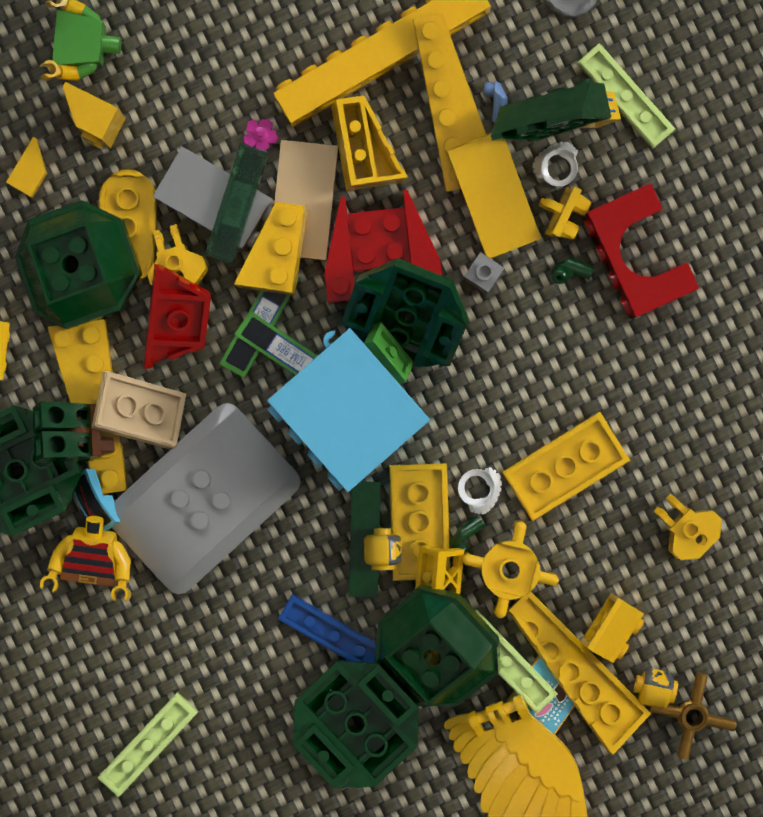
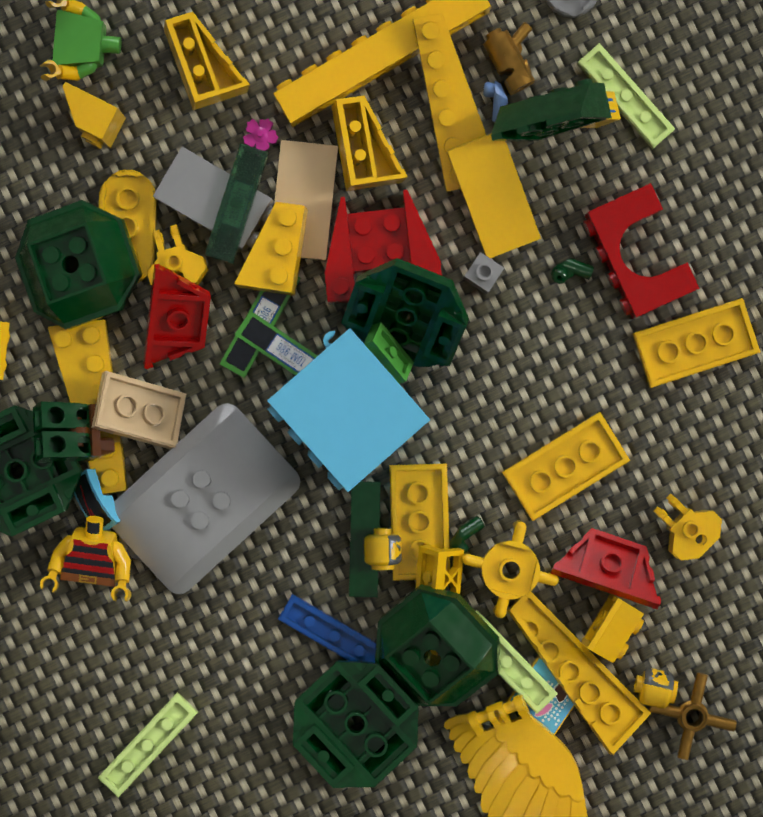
yellow tile [6,137,47,198] -> none
white piece [458,467,502,514] -> none
white piece [532,142,578,186] -> none
yellow hips [539,186,591,240] -> none
none -> yellow wedge [164,11,250,110]
none -> pearl gold piece [483,22,535,96]
none -> red wing [550,528,661,609]
none -> yellow tile [632,298,761,388]

